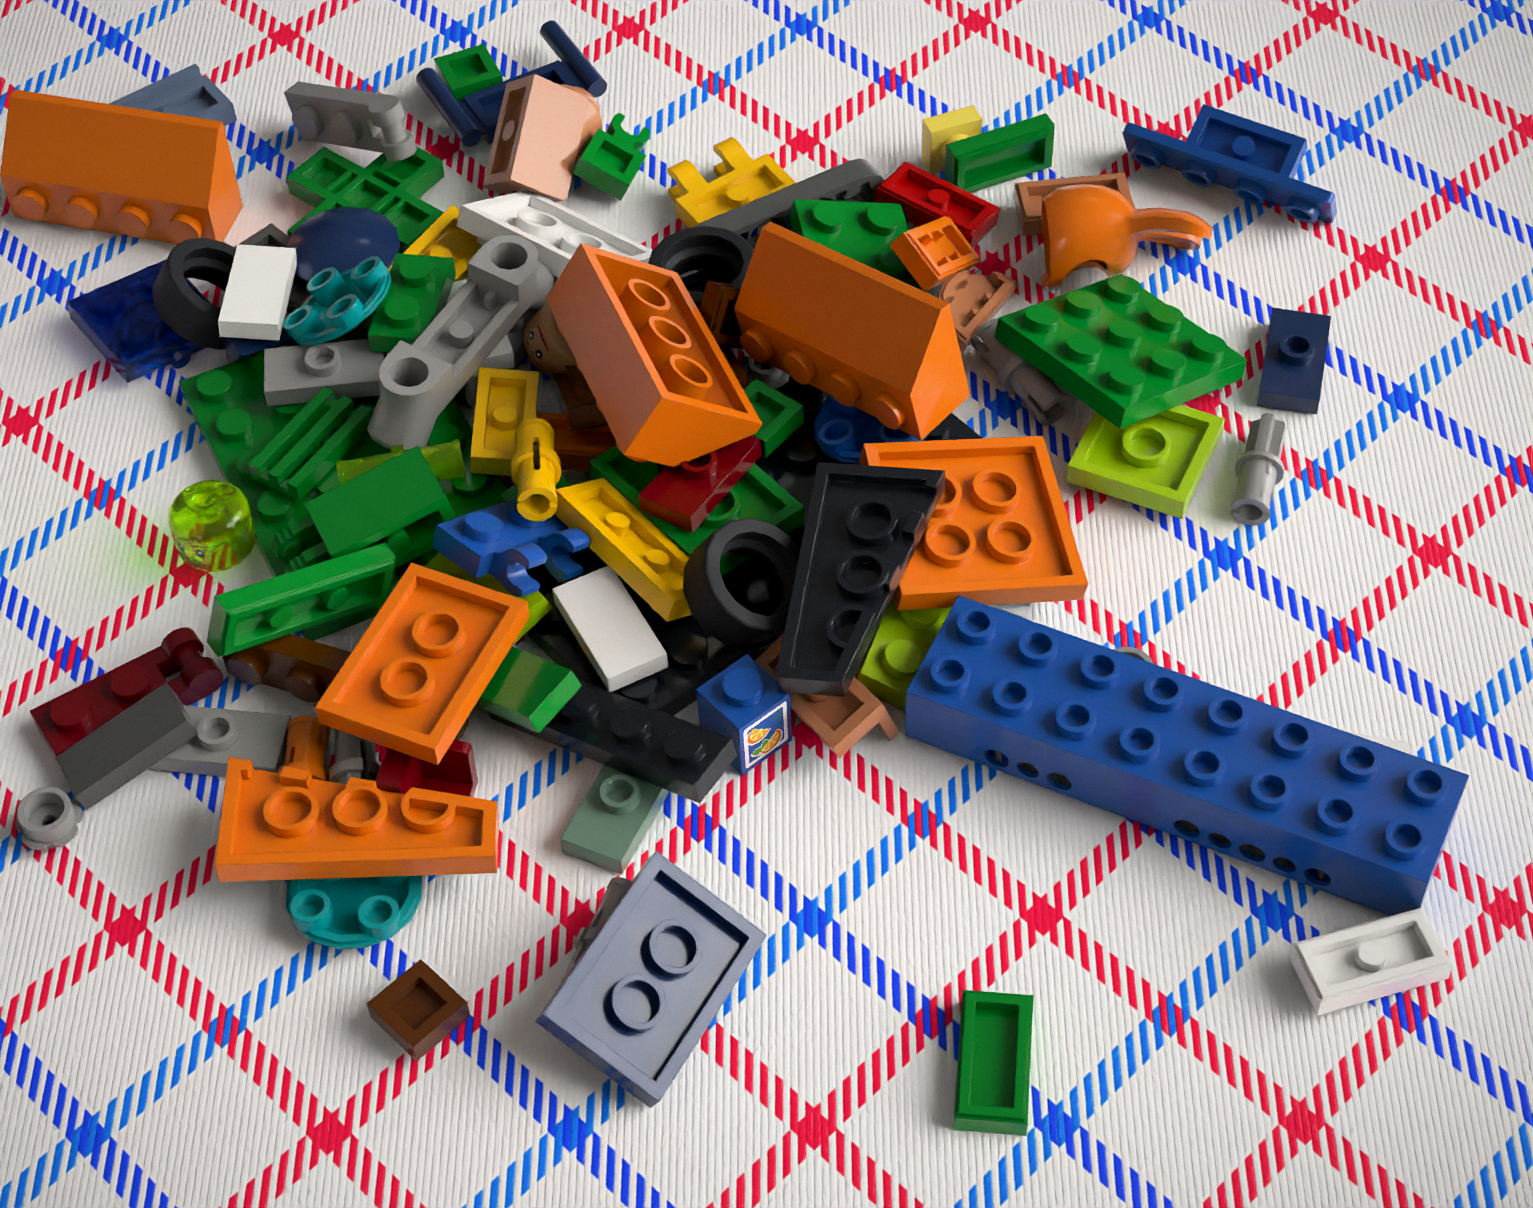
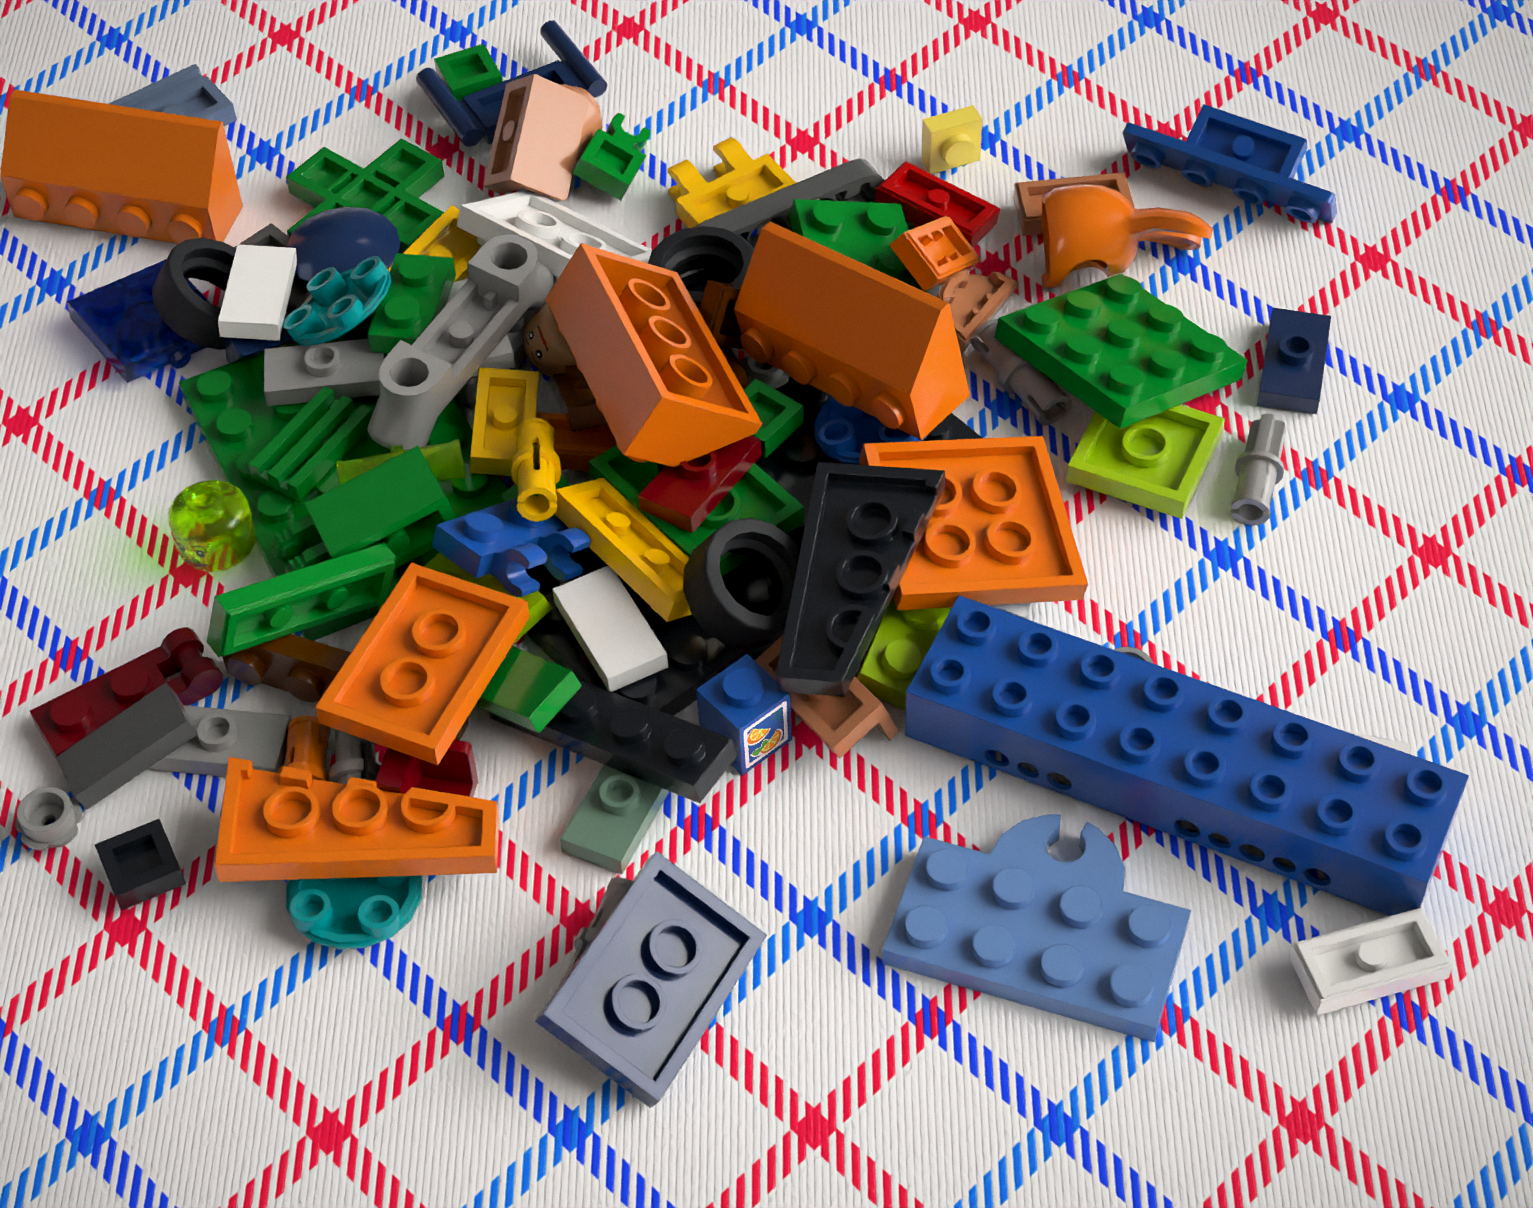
light grey plate [284,81,417,161] -> none
reddish brown plate [367,959,470,1062] -> none
green tile [945,113,1055,193] -> none
green tile [953,990,1034,1136] -> none
none -> black plate [95,819,186,911]
none -> medium blue plate [882,814,1191,1042]

